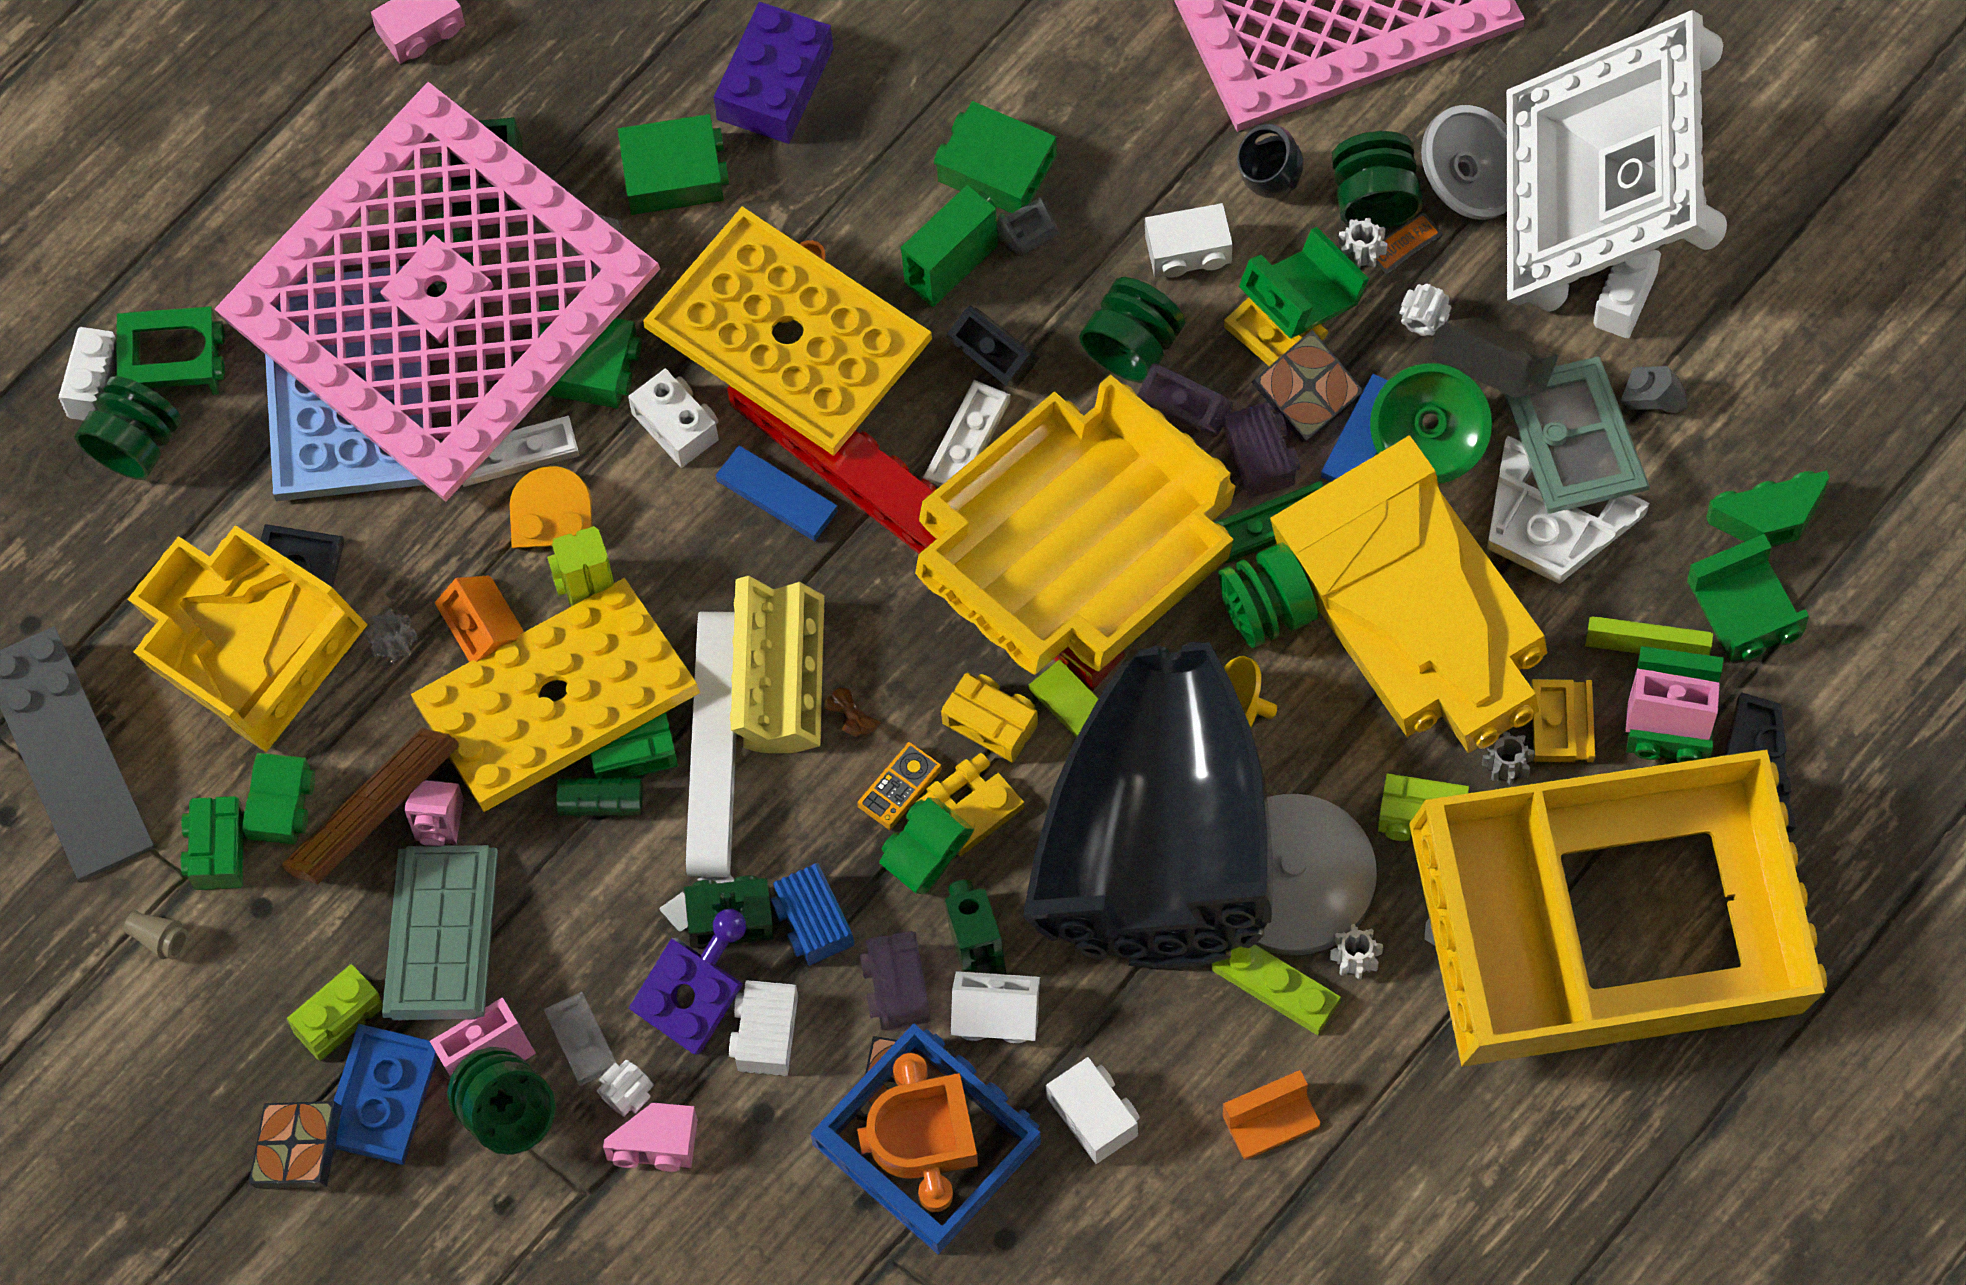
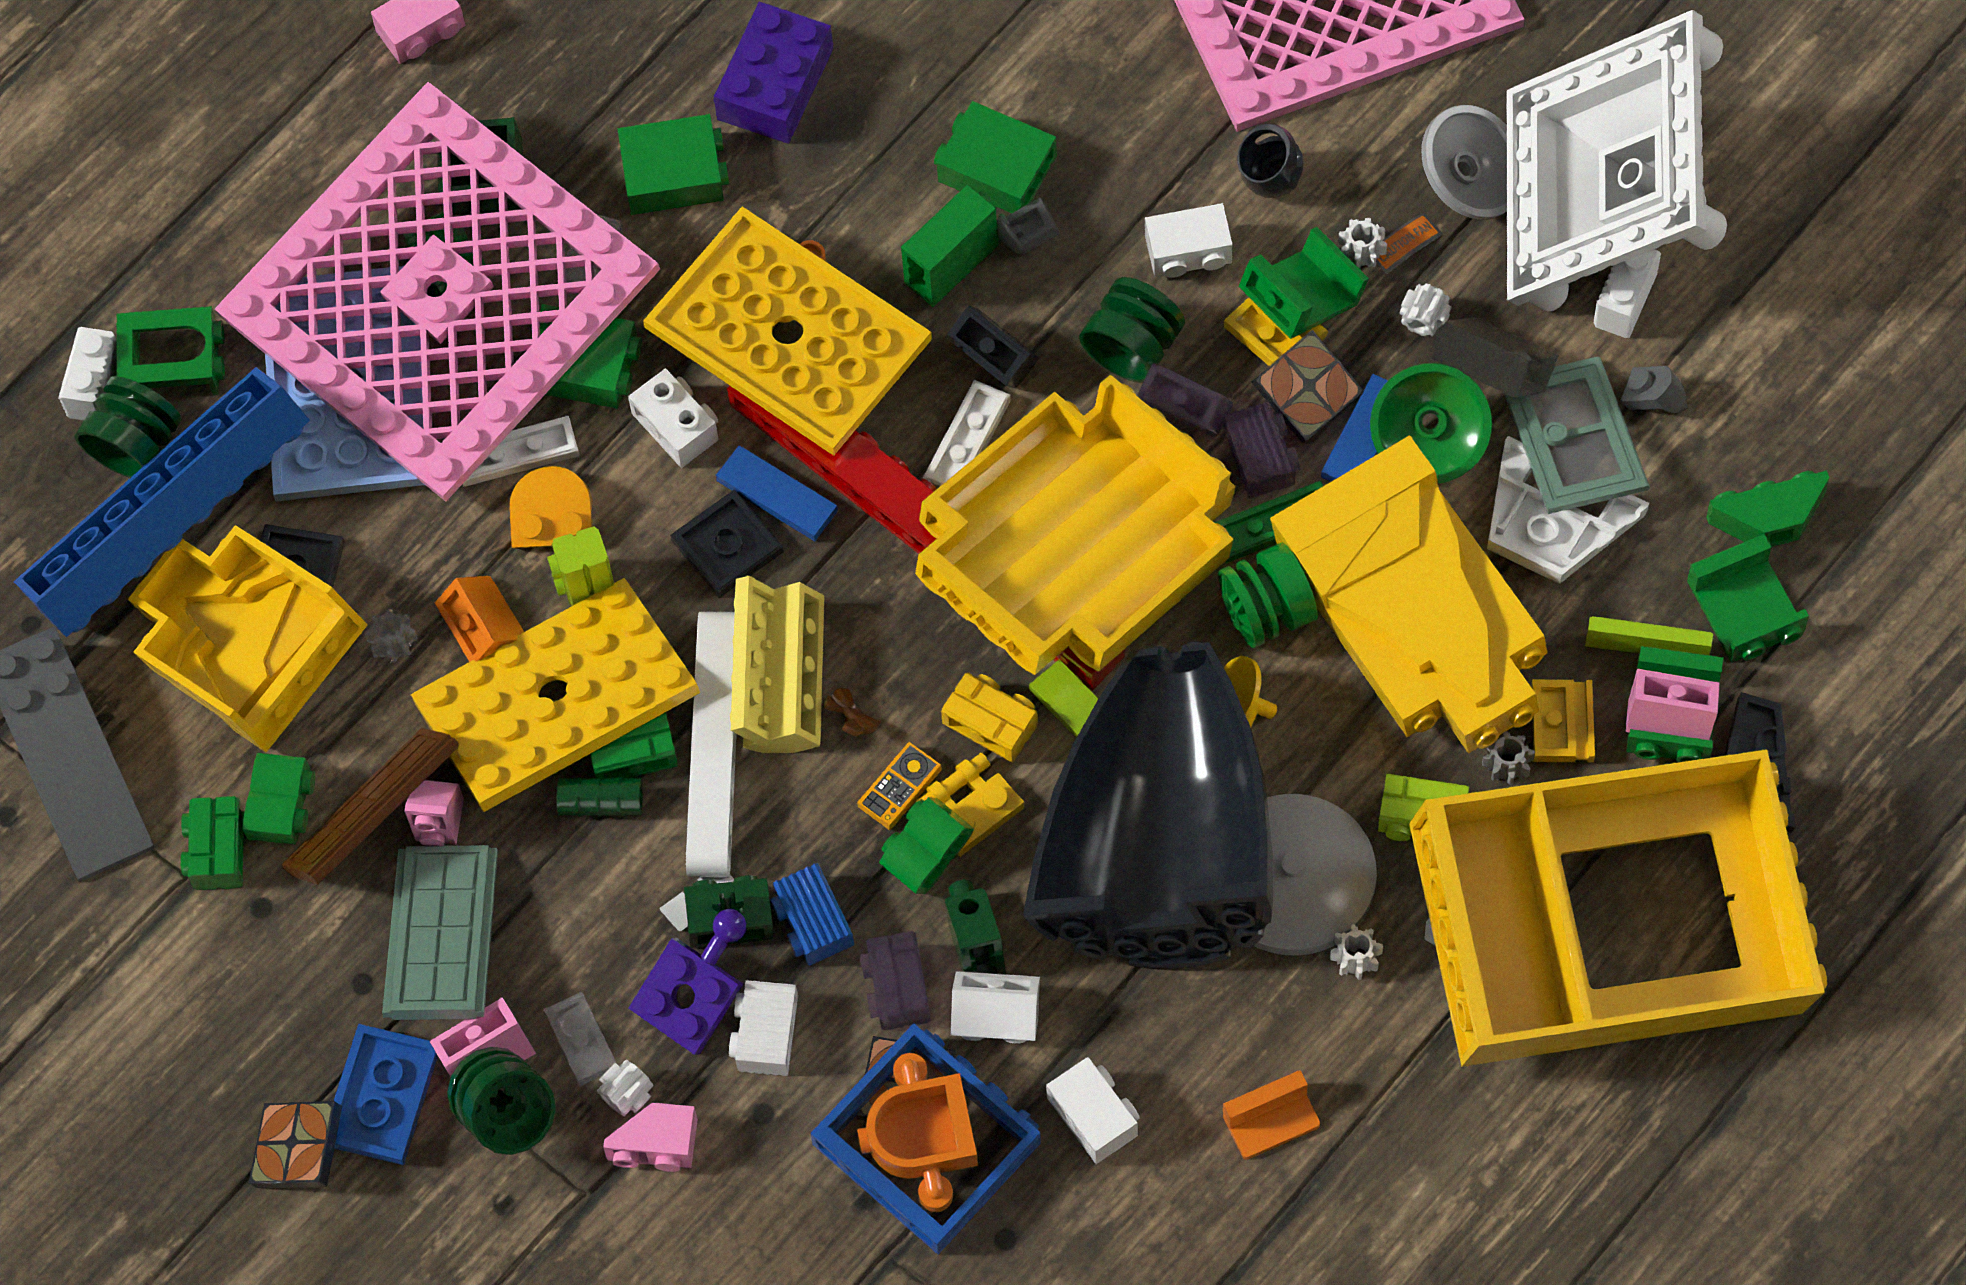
dark tan cone [124,911,188,960] -> none
lime brick [287,964,383,1061] -> none
lime plate [1212,945,1341,1036] -> none
dark green wheel [1332,131,1422,229] -> none
none -> blue brick [14,367,310,637]
none -> black tile [670,489,784,598]

